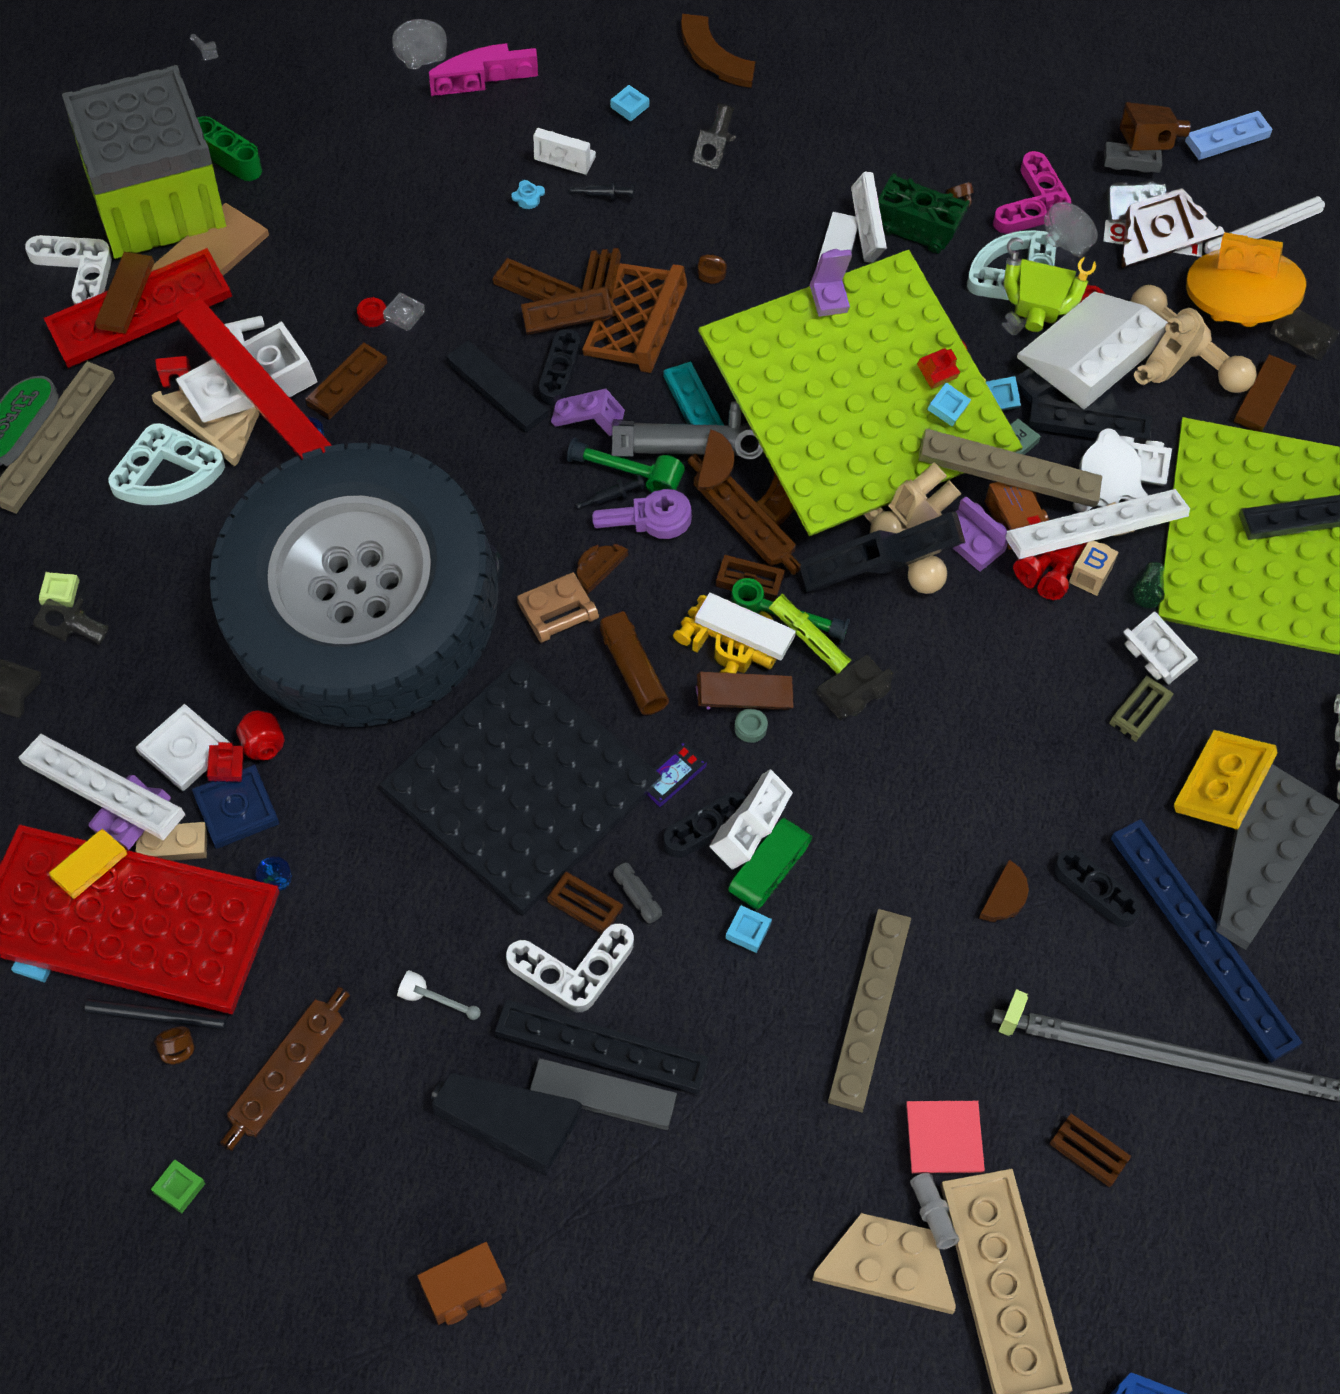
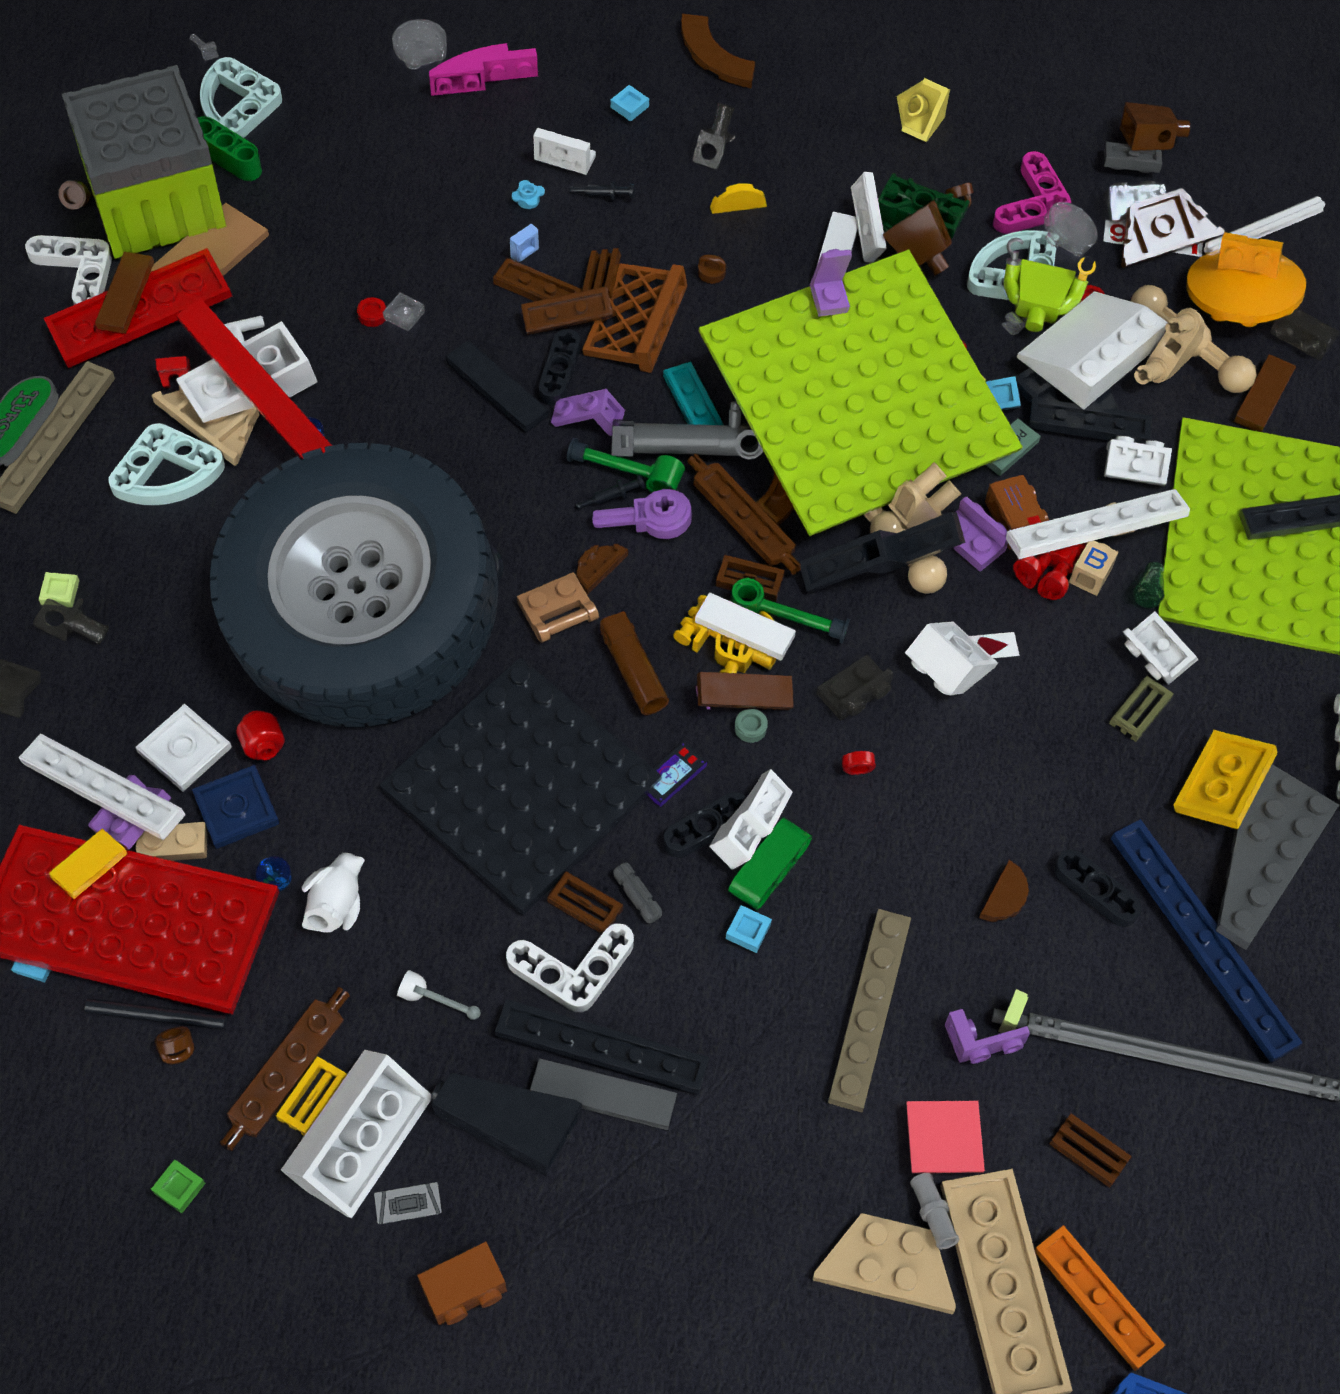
red tile [207,742,244,782] -> none
reddish brown tile [305,342,387,420] -> none
reddish brown tile [697,429,734,490] -> none
lime pin [768,594,852,675] -> none
red tile [917,348,960,389] -> none
dark tan plate [918,429,1103,508] -> none
medium azure plate [927,383,971,426] -> none
white tile [1073,429,1148,513] -> none
light blue plate [1185,111,1273,160] -> none
none -> reddish brown tile [58,180,92,210]
none -> light aqua beam [200,57,282,138]
none -> yellow tile [276,1056,347,1136]
none -> white slope [281,1050,432,1218]
none -> white animal [302,853,365,932]
none -> sticker [374,1182,442,1224]
none -> light blue tile [510,224,539,262]
none -> yellow tile [710,183,767,214]
none -> red tile [842,751,876,775]
none -> reddish brown torso [882,200,952,276]
none -> light yellow slope [897,78,950,142]
none -> white slope [905,622,998,695]
none -> medium lavender bracket [945,1009,1030,1064]
none -> white sticker [969,632,1019,658]
none -> orange plate [1035,1225,1165,1371]

